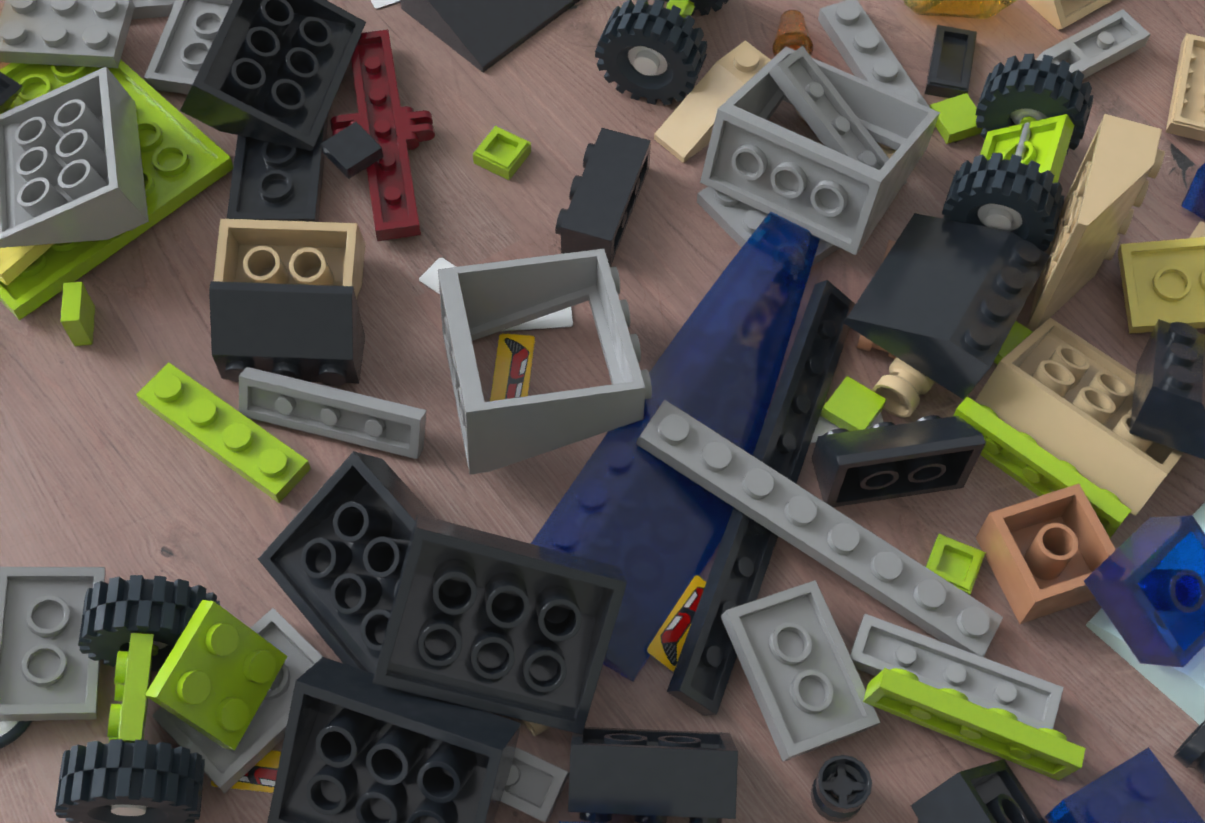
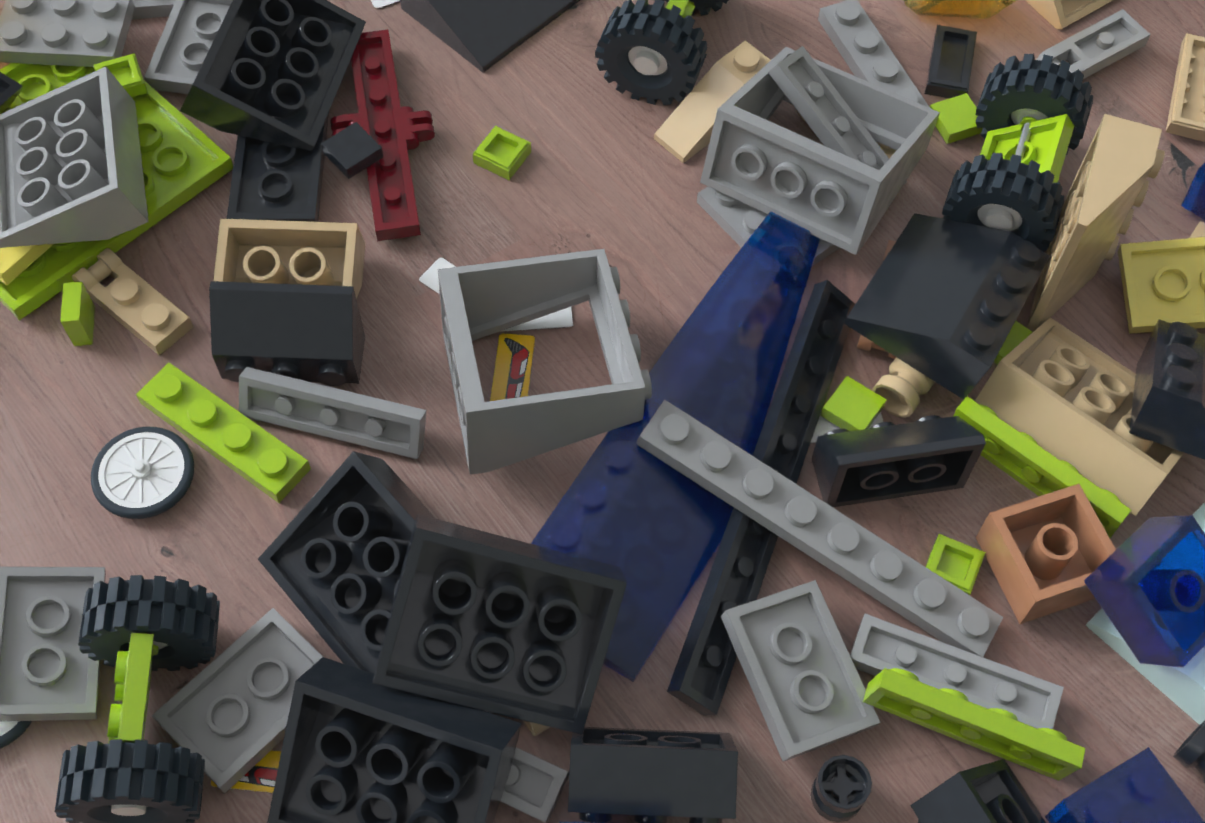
lime plate [145,600,288,751] -> none
black brick [555,128,651,267] -> none
sticker [647,575,706,673] -> none
clear orange cone [772,10,813,56] -> none
none -> tan plate [71,248,193,356]
none -> white wheel [91,426,194,519]
none -> lime tile [93,53,148,97]

